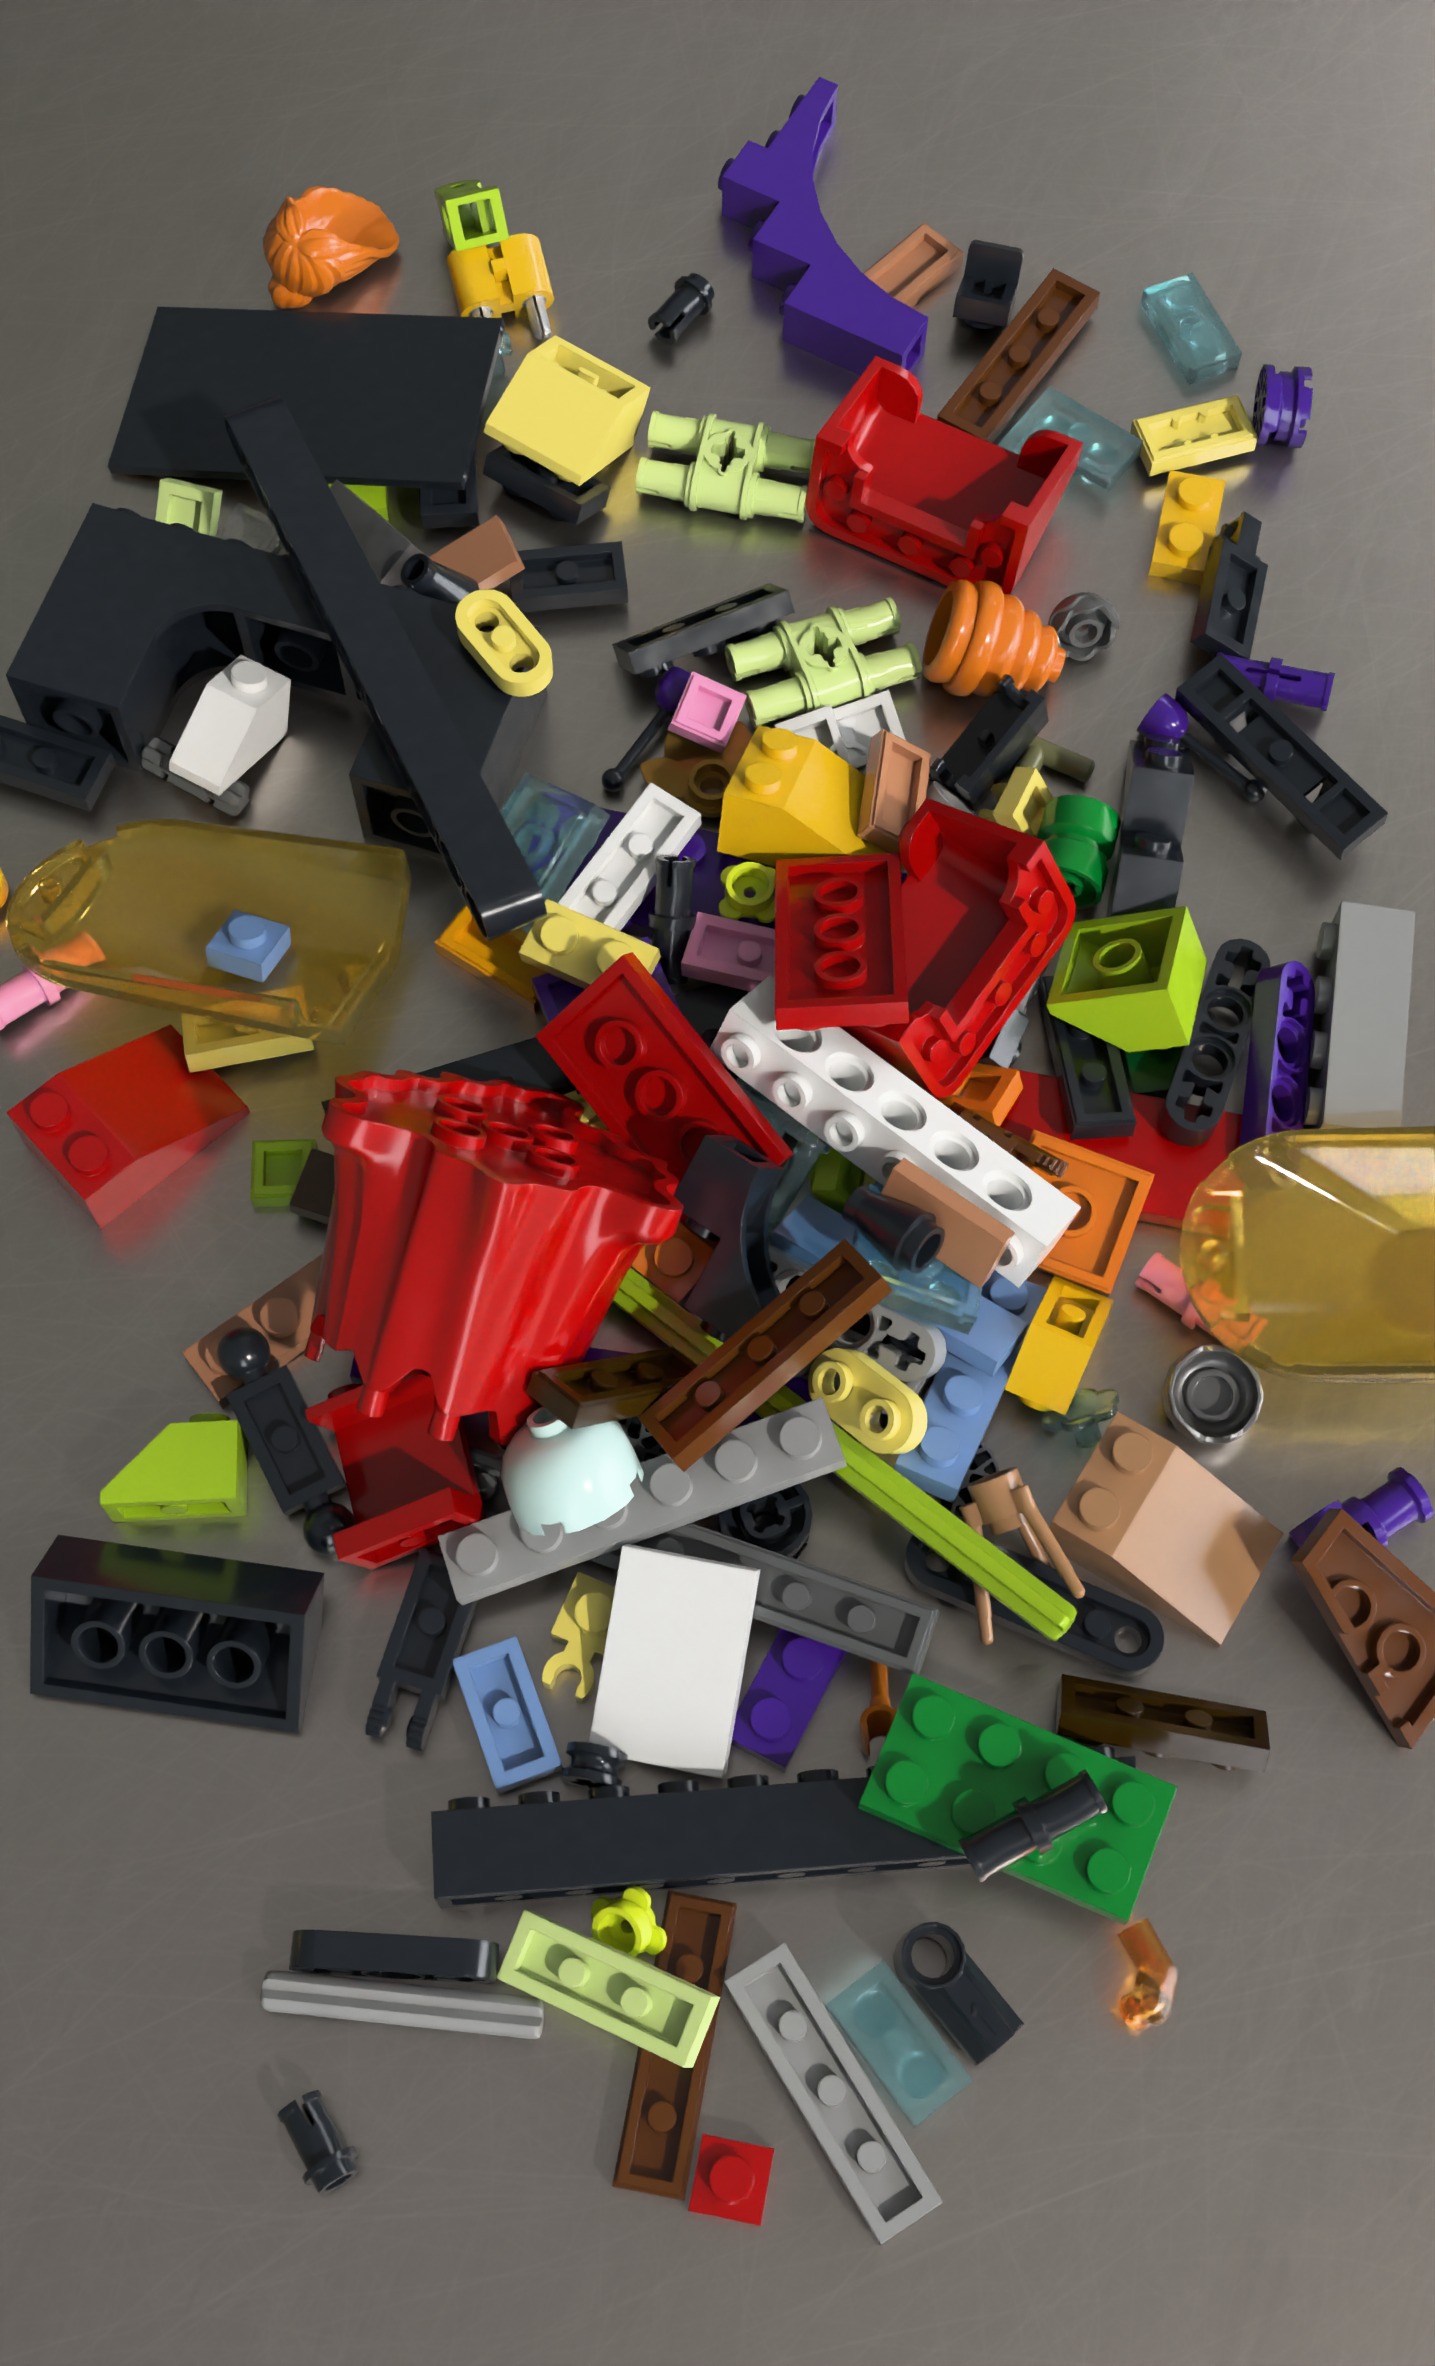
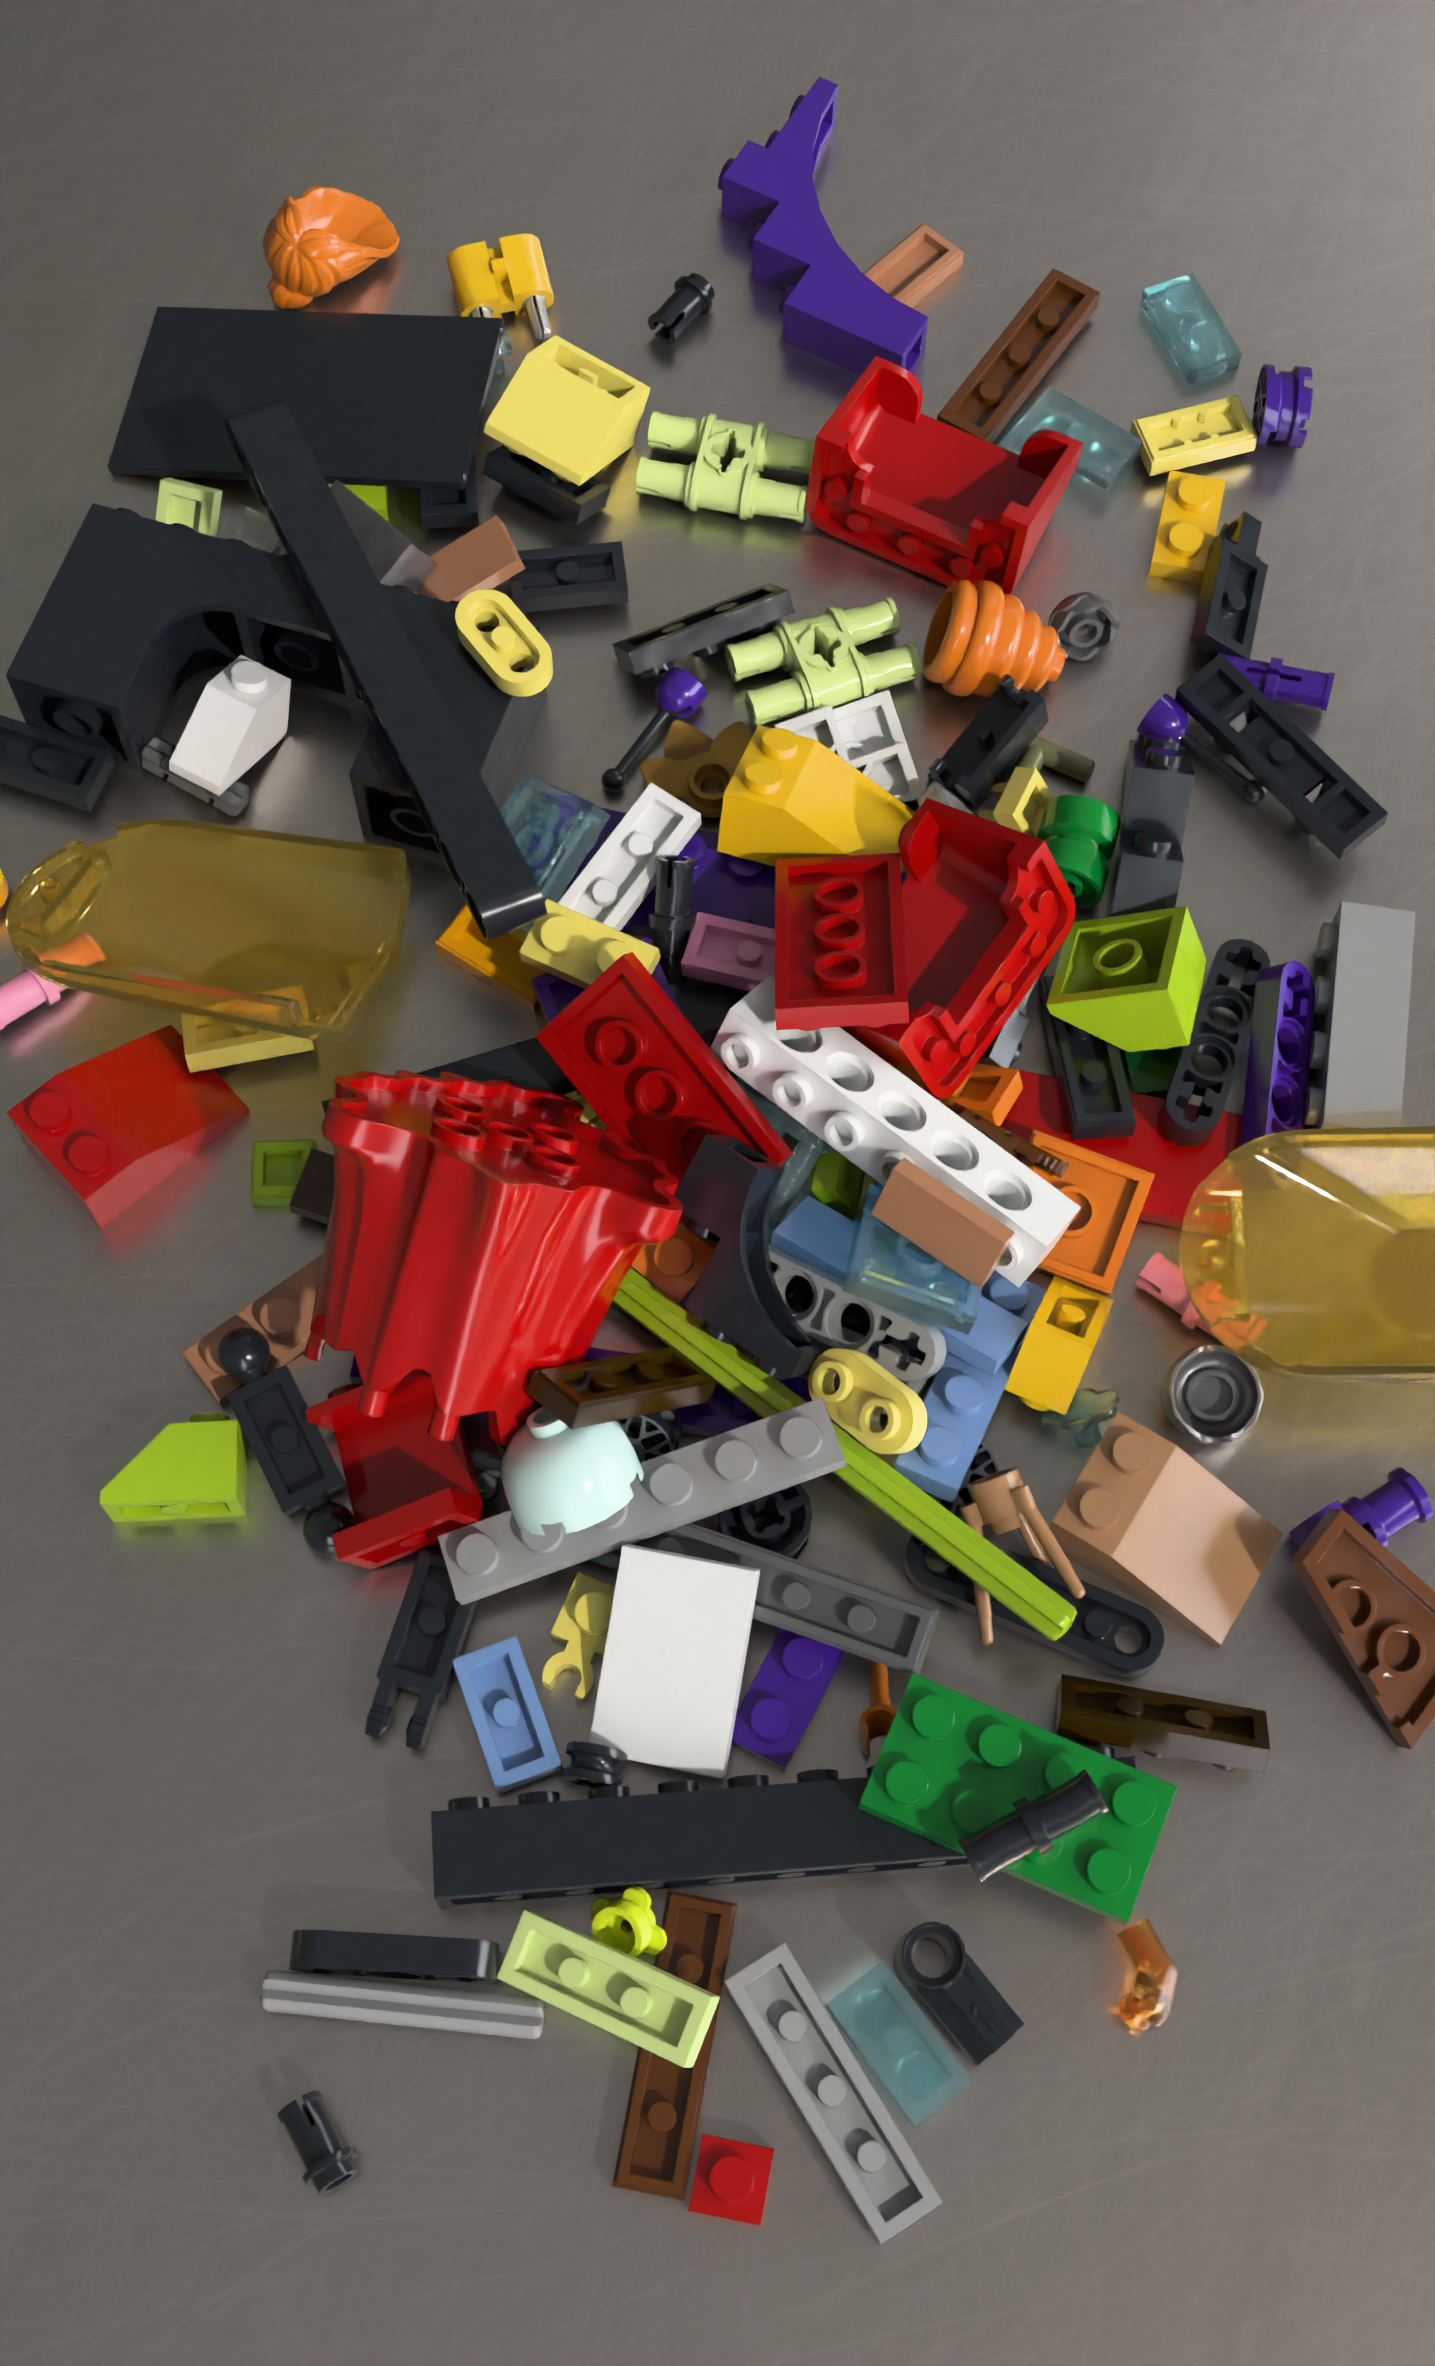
black slope [30,1535,324,1733] -> none
medium blue plate [205,910,292,983] -> none
black cone [400,553,480,602] -> none
lime leg [434,180,509,252] -> none
reddish brown plate [638,1238,892,1472] -> none
bright pink tile [667,671,747,754] -> none
neon yellow plate [719,862,775,923] -> none
black cone [842,1186,945,1274] -> none
nougat tile [857,729,932,853] -> none
black bracket [952,240,1024,329] -> none

